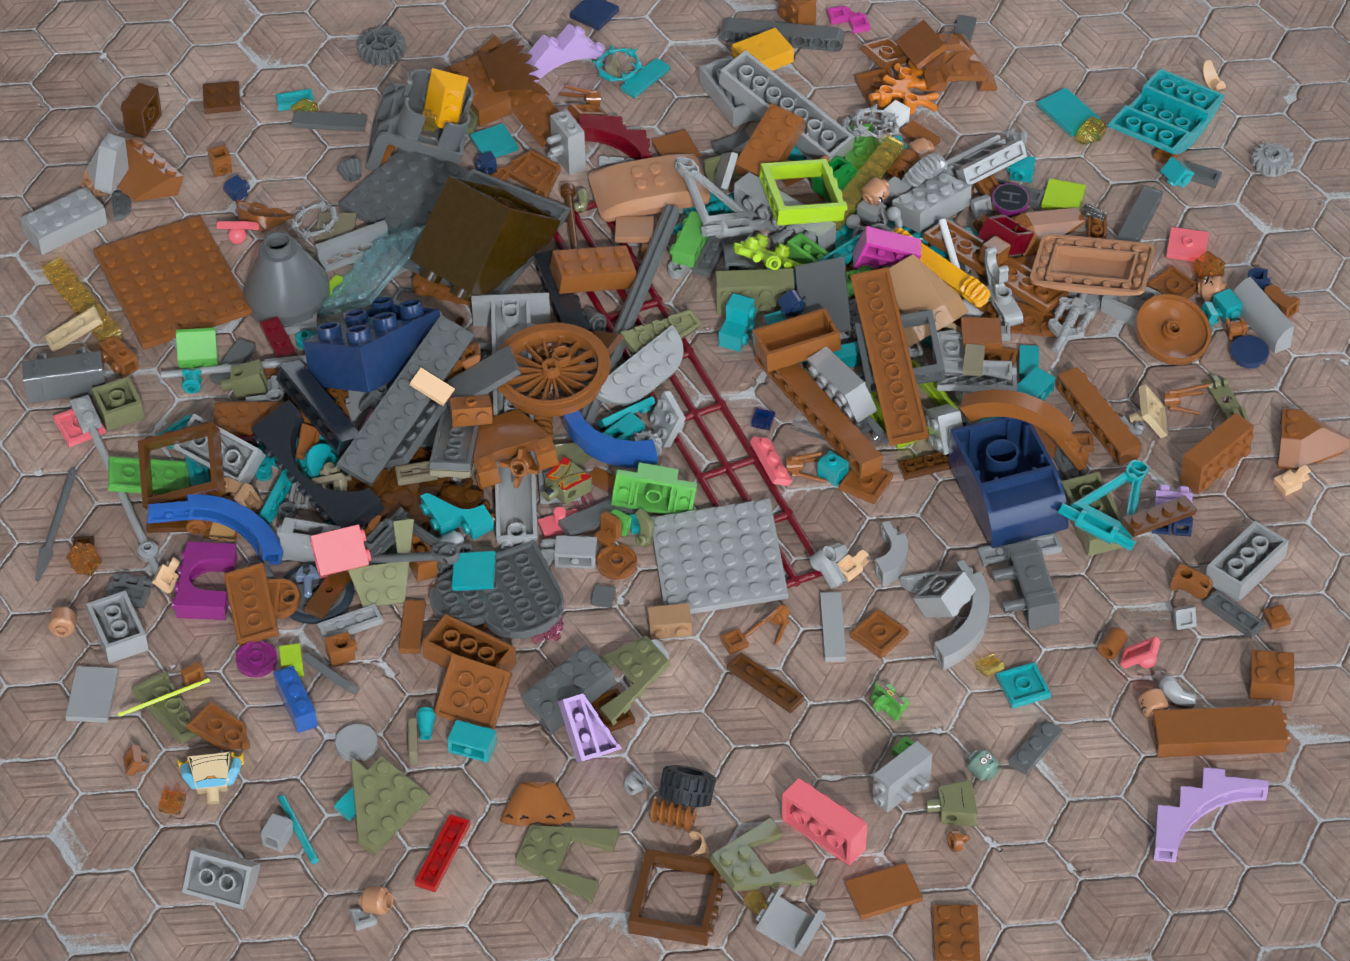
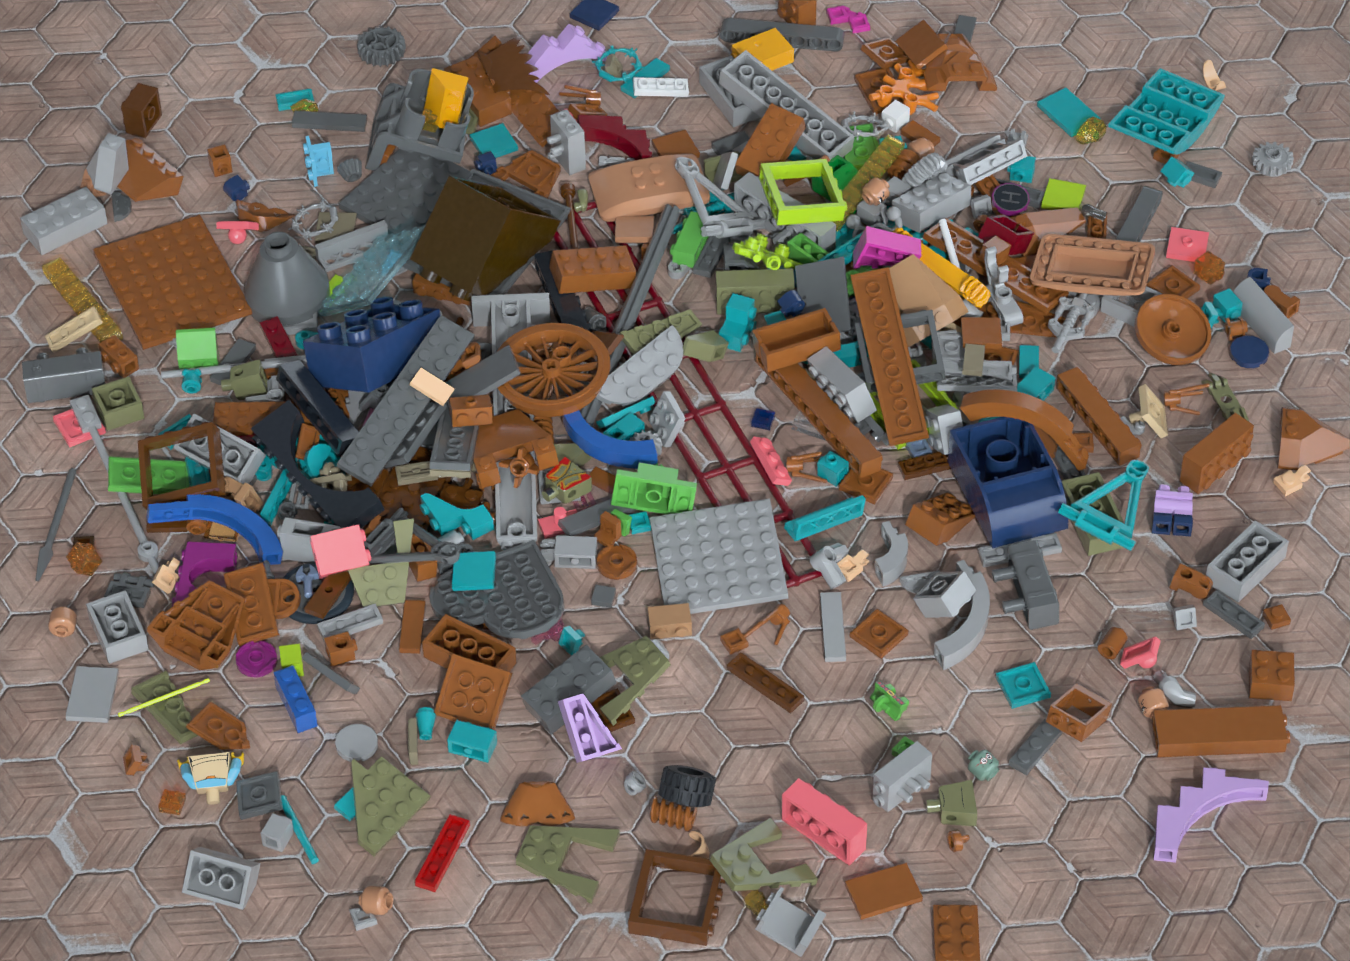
dark orange plate [180,661,205,687] -> none
reddish brown plate [202,81,241,114] -> none
olive arm [635,509,655,548] -> none
light grey piece [853,104,902,143] -> none
clear yellow tile [975,654,1005,677] -> none
reddish brown plate [1121,496,1197,537] -> none
nougat head [1198,276,1228,301] -> none
none -> dark orange wedge [147,580,245,670]
none -> dark grey tile [236,771,283,820]
none -> medium azure bracket [303,136,334,187]
none -> teal tile [558,626,585,656]
none -> white tile [633,77,689,97]
none -> olive slope [683,330,729,362]
none -> teal fence [784,495,866,541]
none -> dark orange slope [905,493,976,546]
none -> sand blue tile [906,439,932,458]
none -> dark orange window [1046,683,1112,742]

